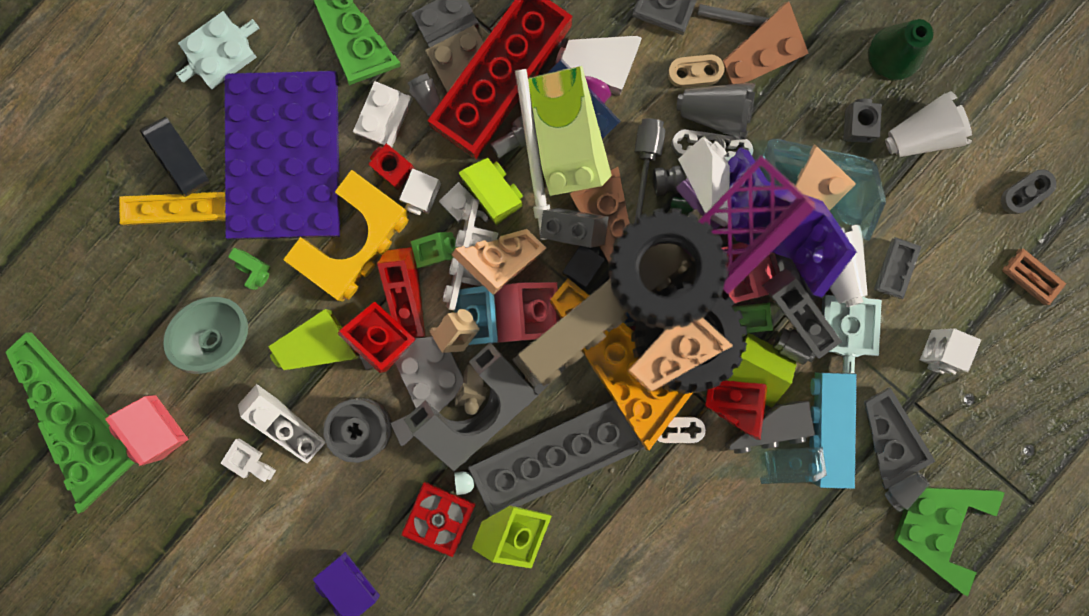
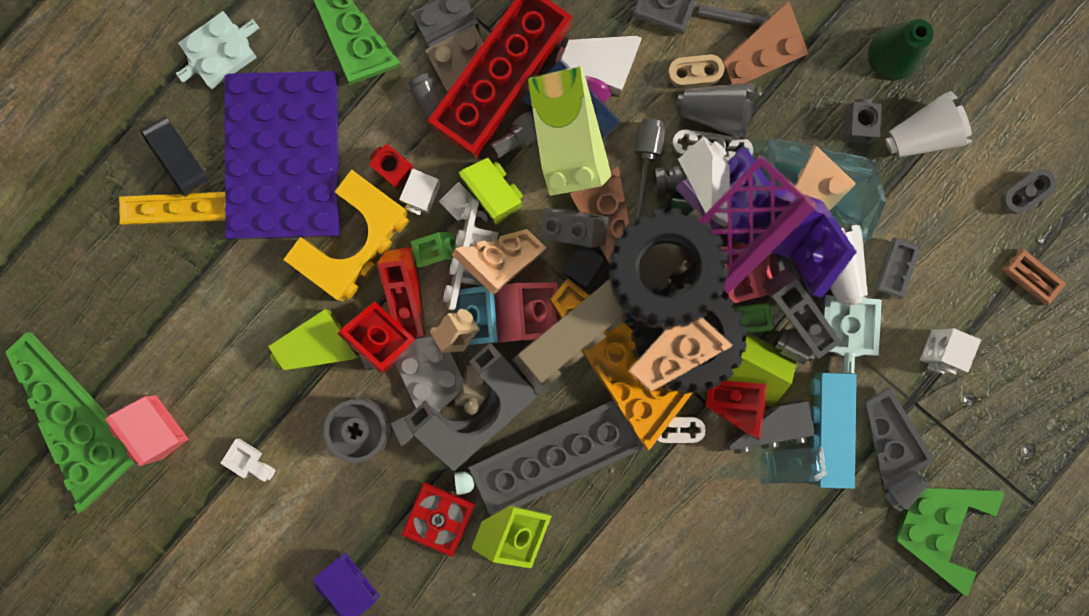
sand green dish [163,297,248,374] -> none
bright green bracket [228,248,271,290] -> none
white slope [238,384,326,463] -> none
white plate [353,81,413,147] -> none
white bar [515,69,550,240] -> none

